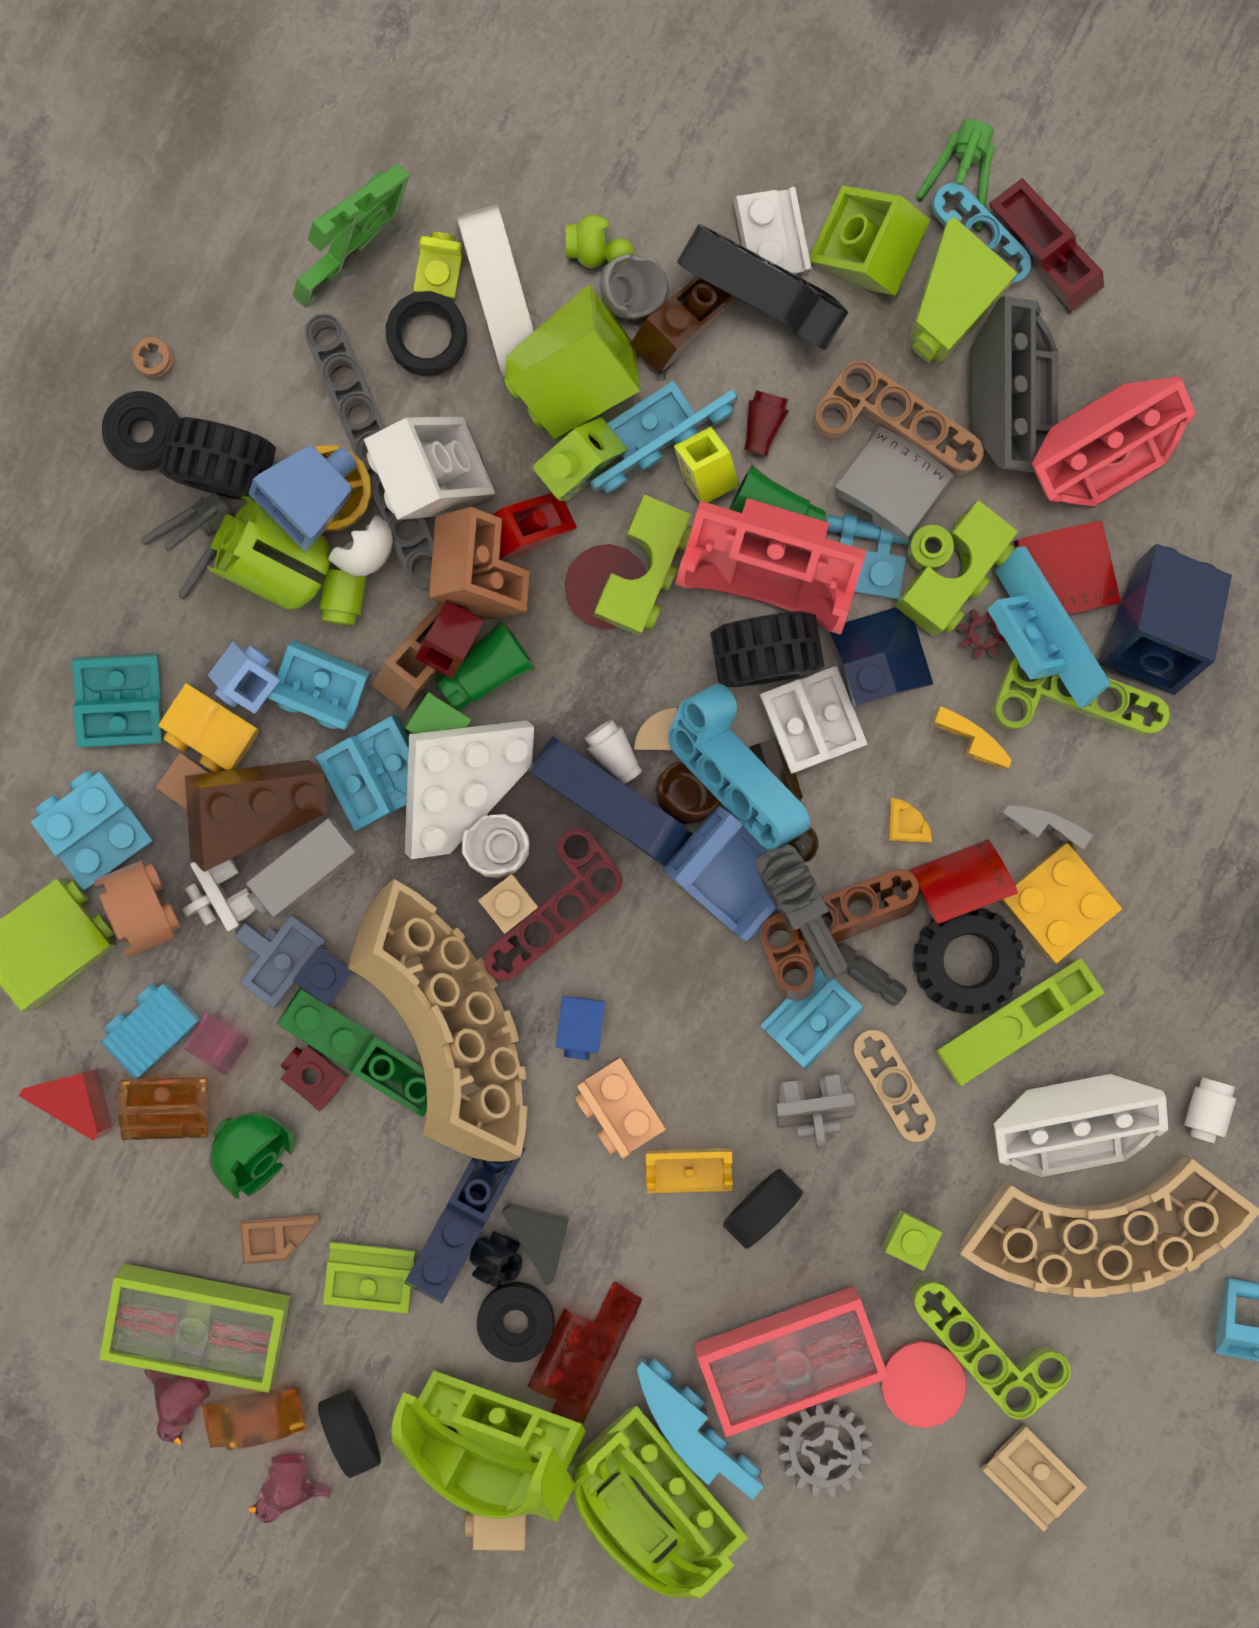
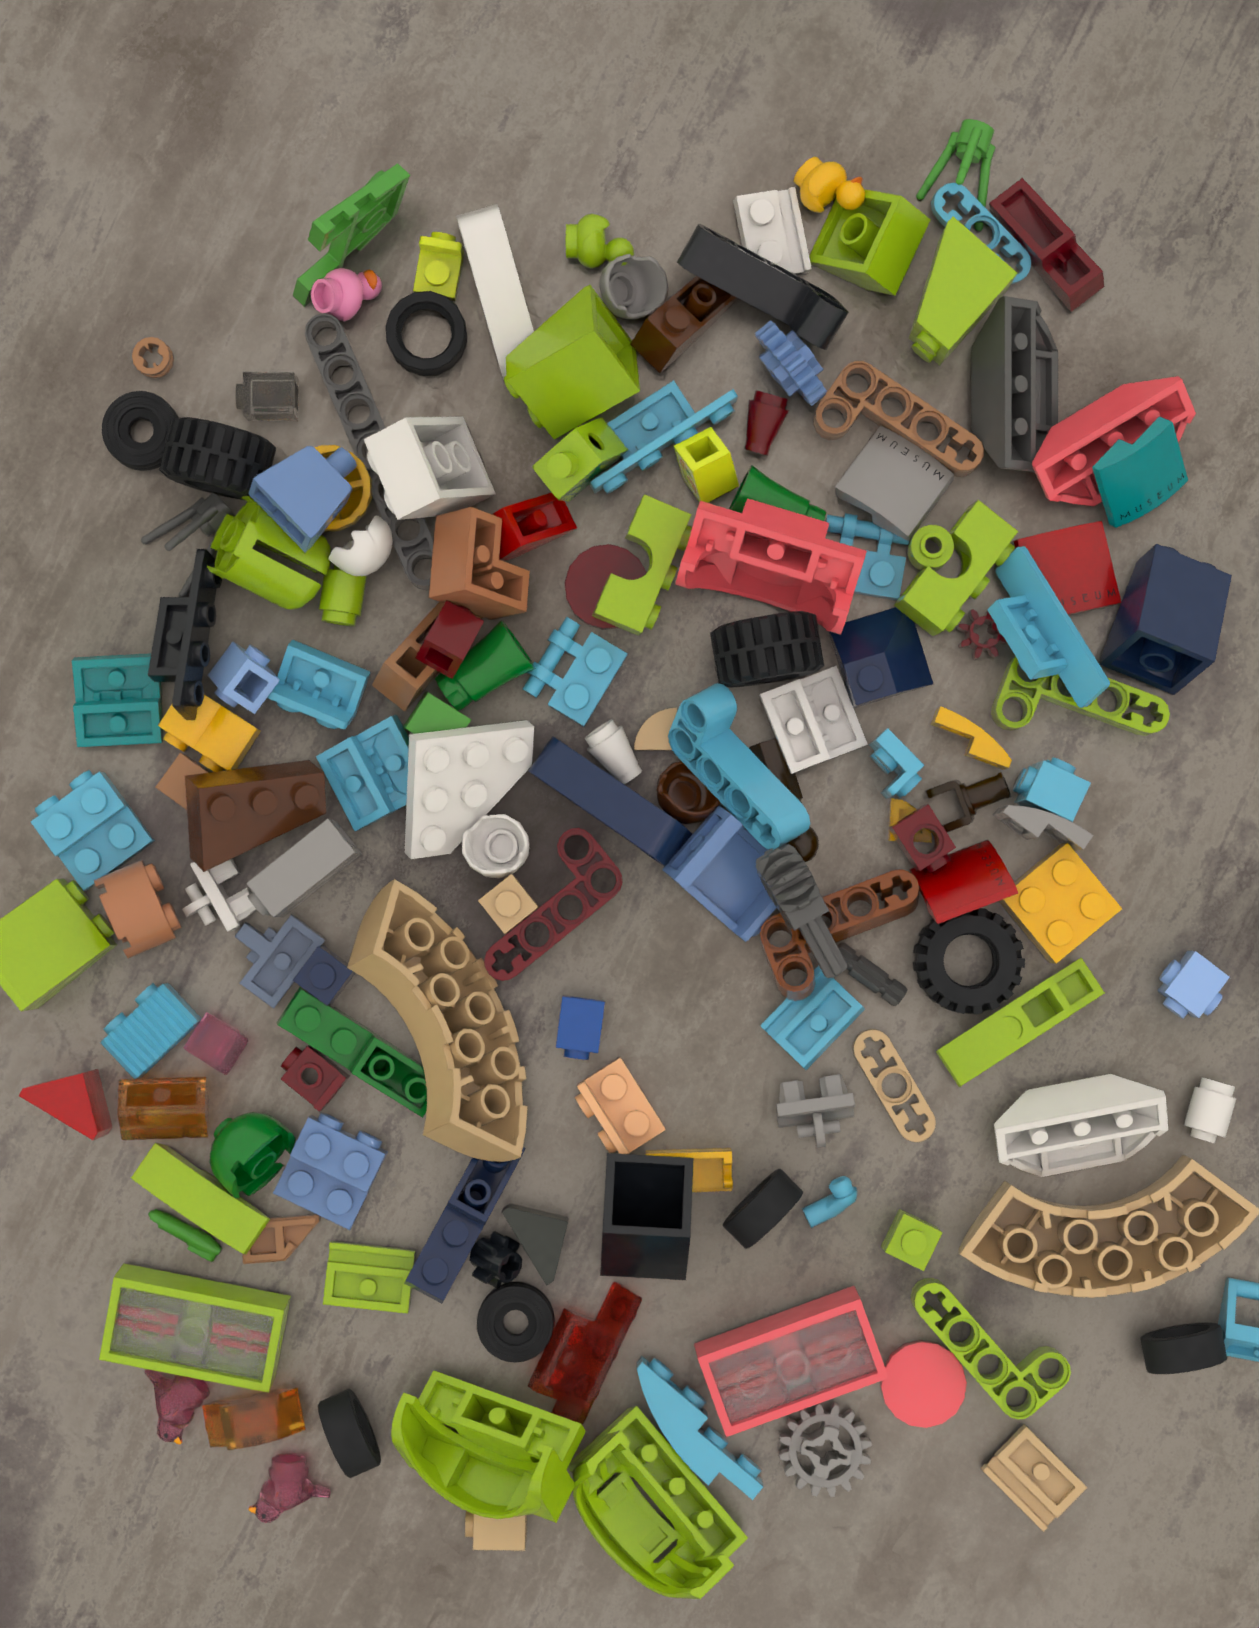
none -> lime slope [131,1143,270,1255]
none -> black bracket [148,549,222,720]
none -> bright green piece [148,1209,222,1262]
none -> clear smoke brick [235,372,299,421]
none -> medium blue plate [273,1112,388,1230]
none -> bright pink animal [311,268,382,322]
none -> medium azure plate [523,617,628,727]
none -> black slope [600,1153,694,1280]
none -> medium blue gear [755,320,827,406]
none -> yellow animal [794,157,865,213]
none -> medium azure arm [802,1176,857,1228]
none -> medium azure bracket [869,728,924,799]
none -> dark red brick [888,804,956,873]
none -> dark brown piece [925,772,1011,832]
none -> medium azure brick [1013,757,1091,822]
none -> teal slope [1092,416,1188,528]
none -> black tyre [1140,1323,1227,1374]
none -> light blue brick [1158,951,1230,1019]

